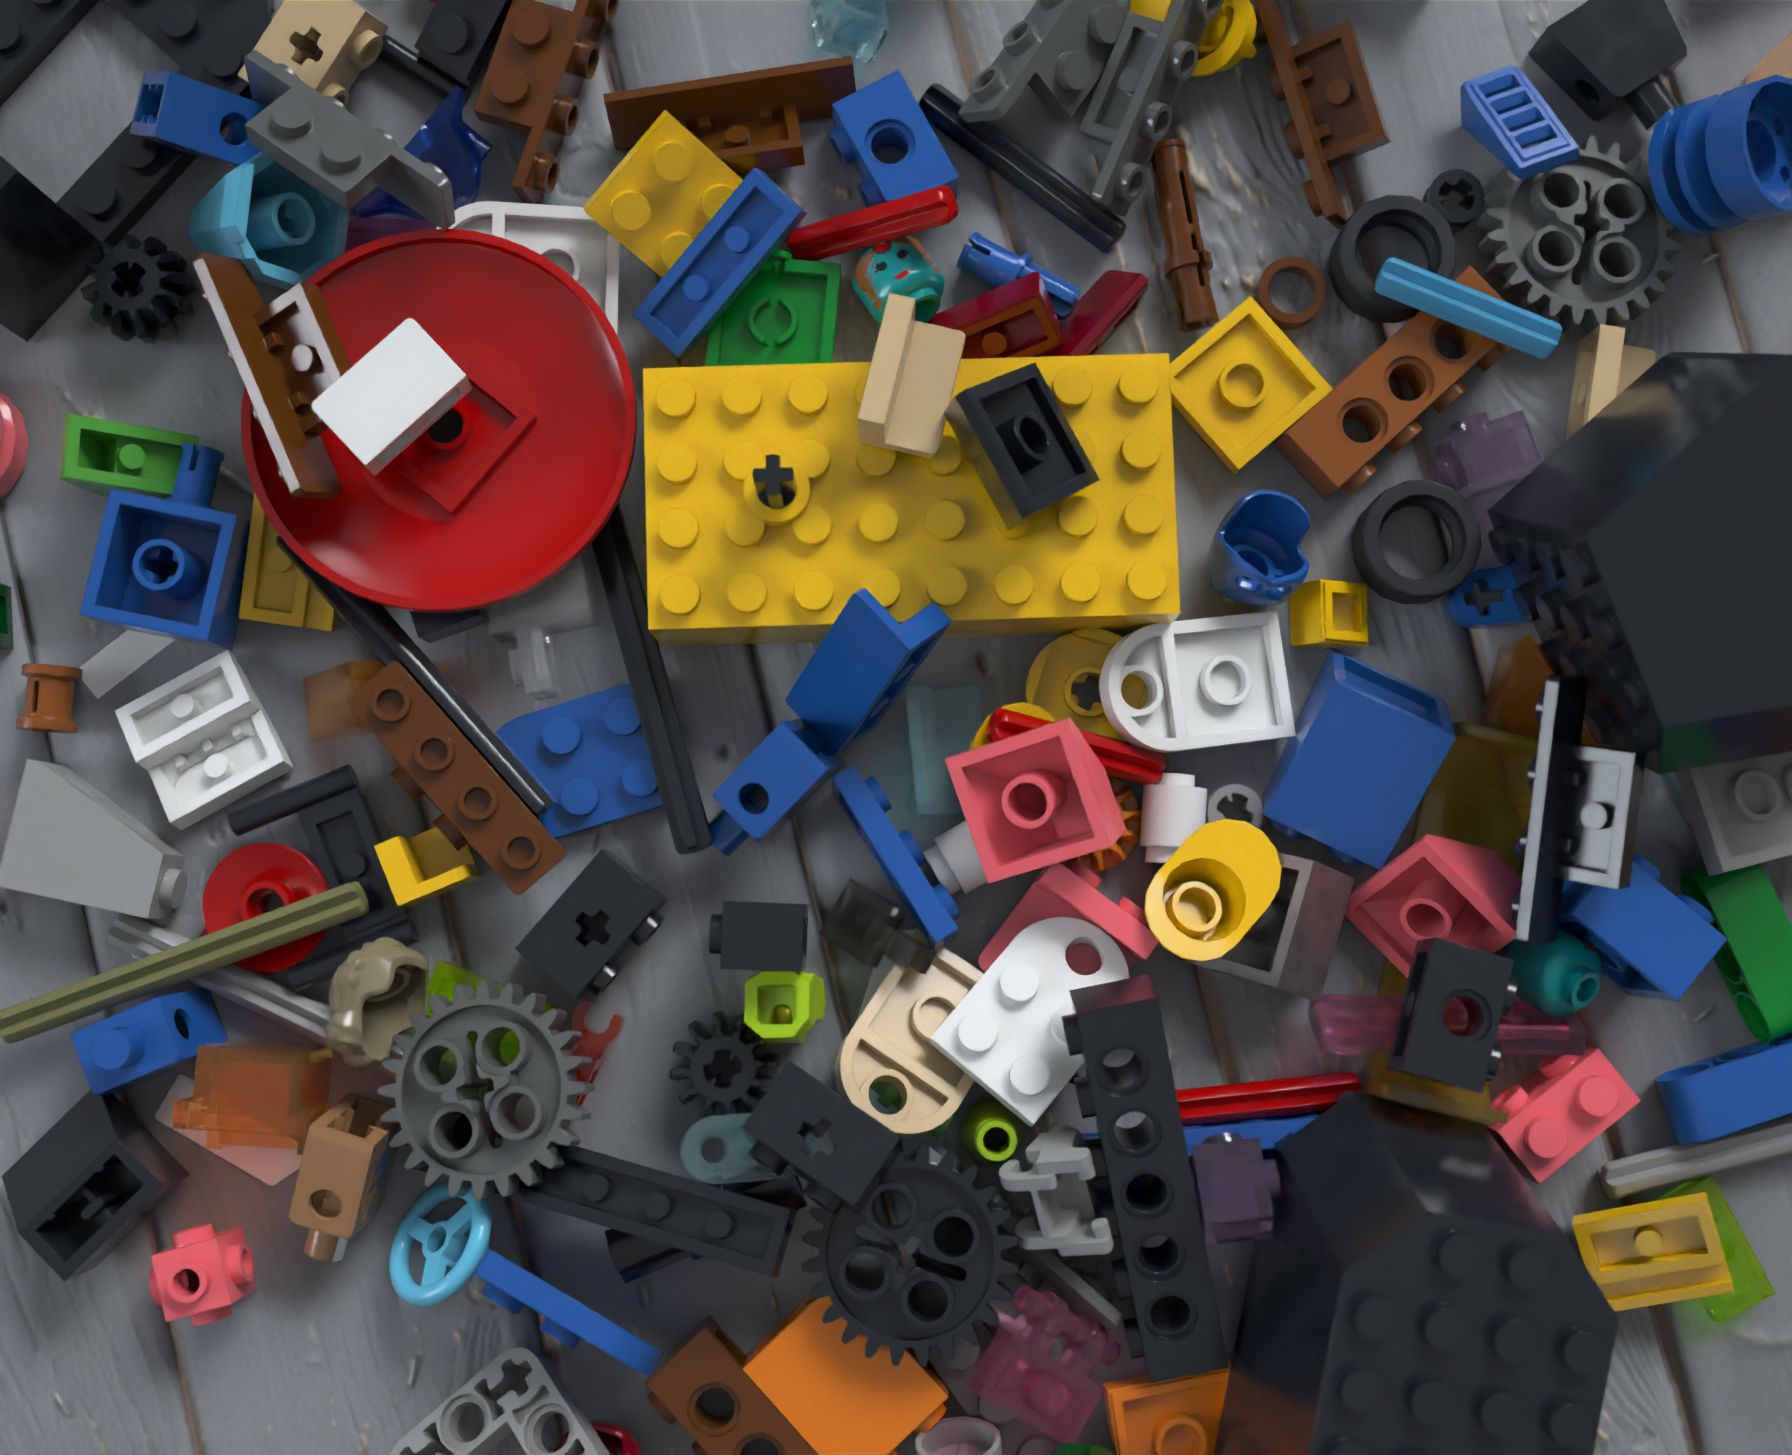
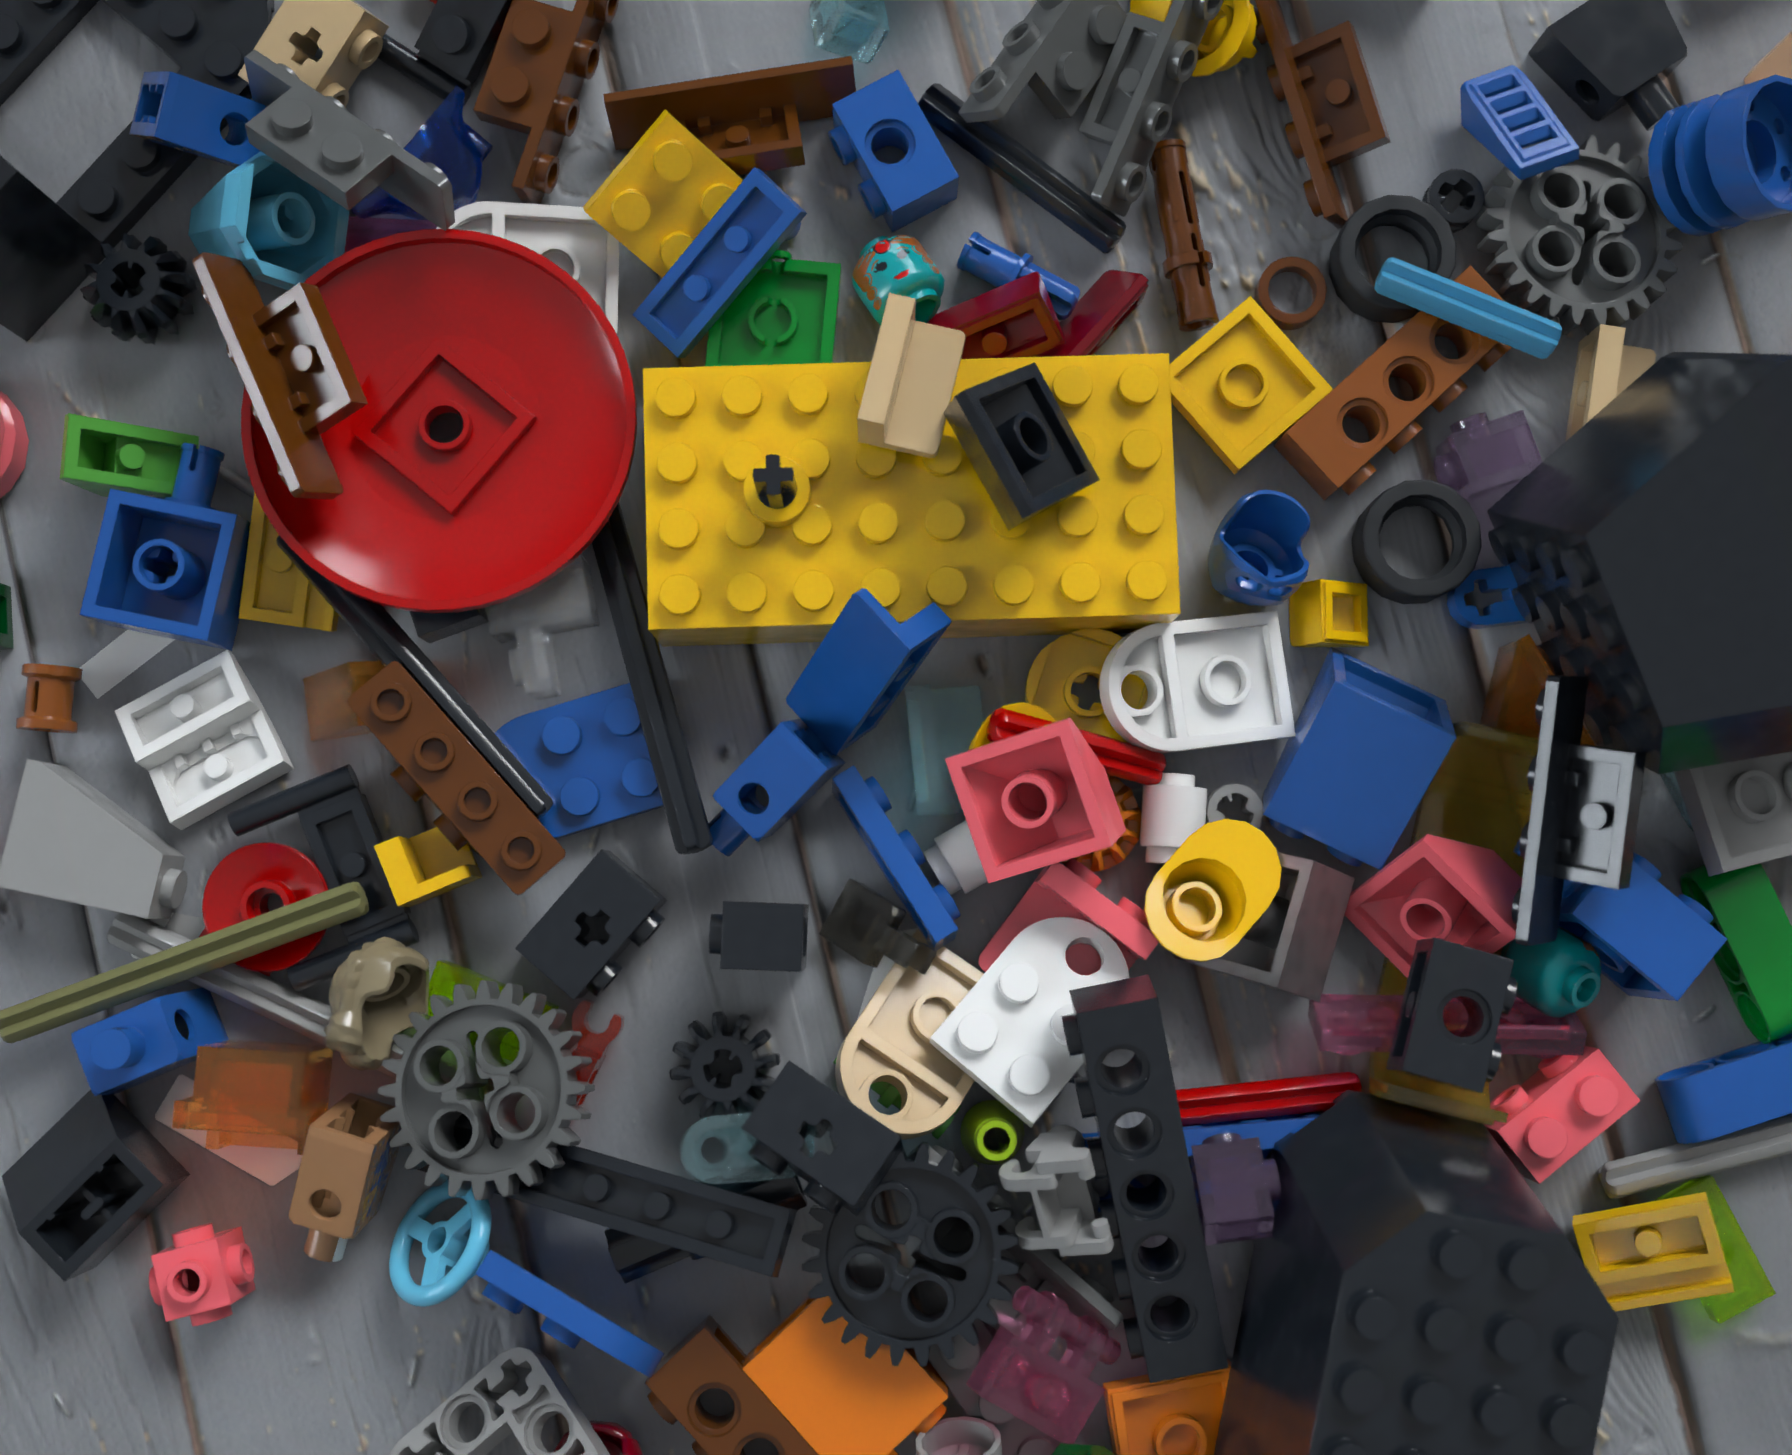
white panel [311,318,472,476] -> none
lime rock [744,971,826,1045] -> none
red axle [787,185,959,261] -> none

